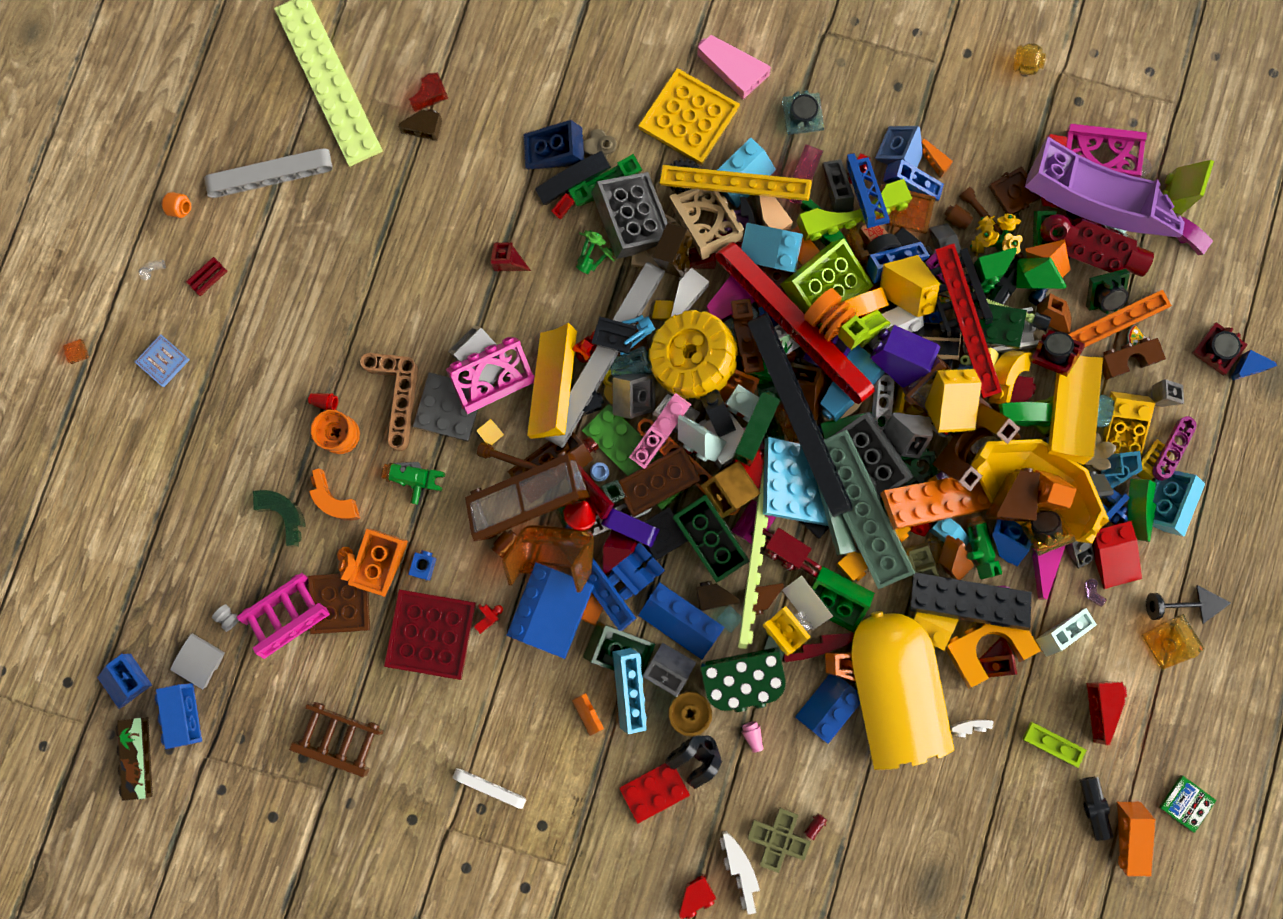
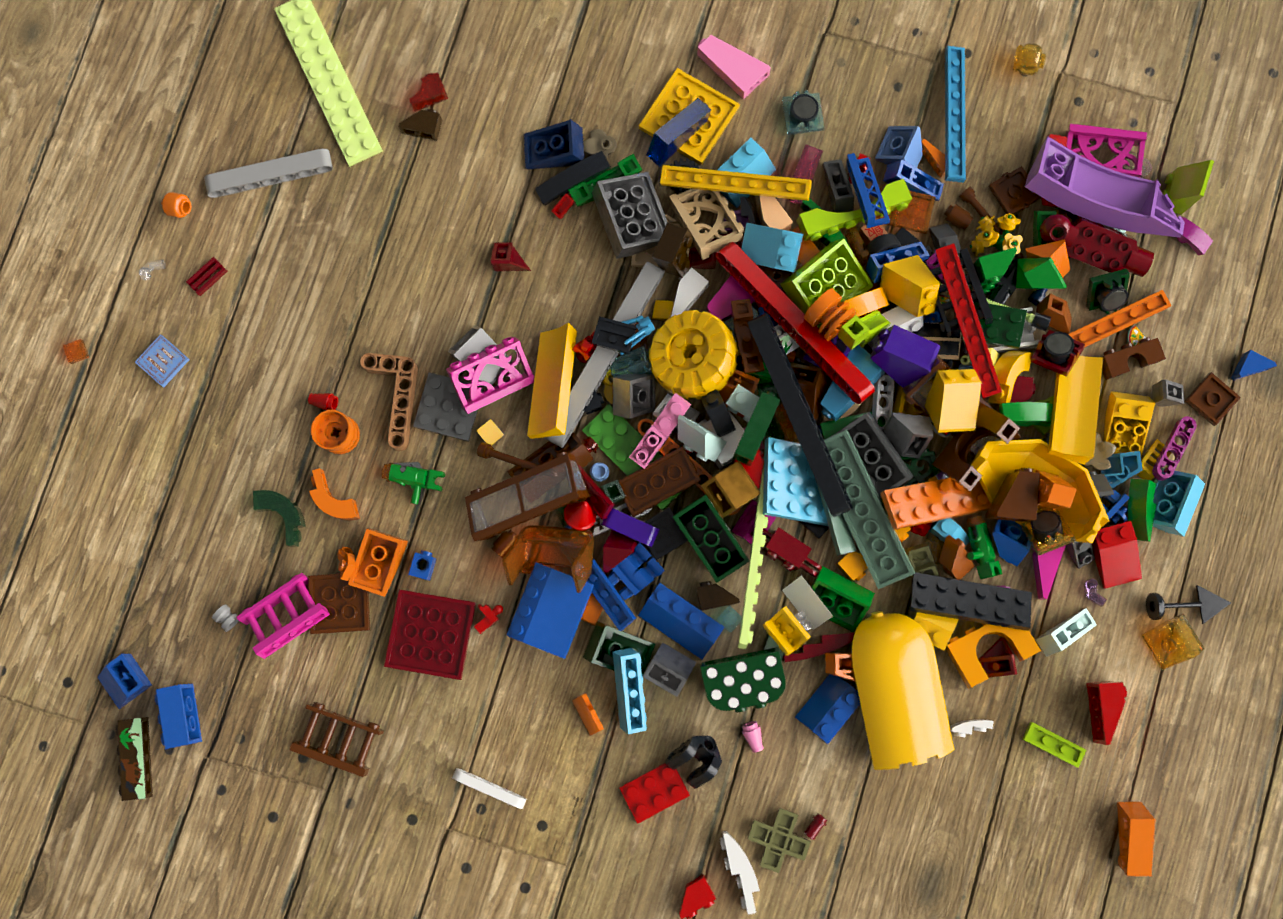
light grey slope [170,633,225,689] -> none
green plant [576,230,615,274] -> none
pearl gold wheel [669,691,712,736] -> none
reddish brown slope [744,583,784,615] -> none
black piece [1080,776,1114,841] -> none
clear light blue gear [1097,395,1115,428] -> none
tile [1159,775,1217,833] -> none
piece [1192,322,1248,376] -> none
none -> clear blue slope [646,98,711,167]
none -> dark azure tile [945,46,966,183]
none -> reddish brown plate [1184,372,1241,426]

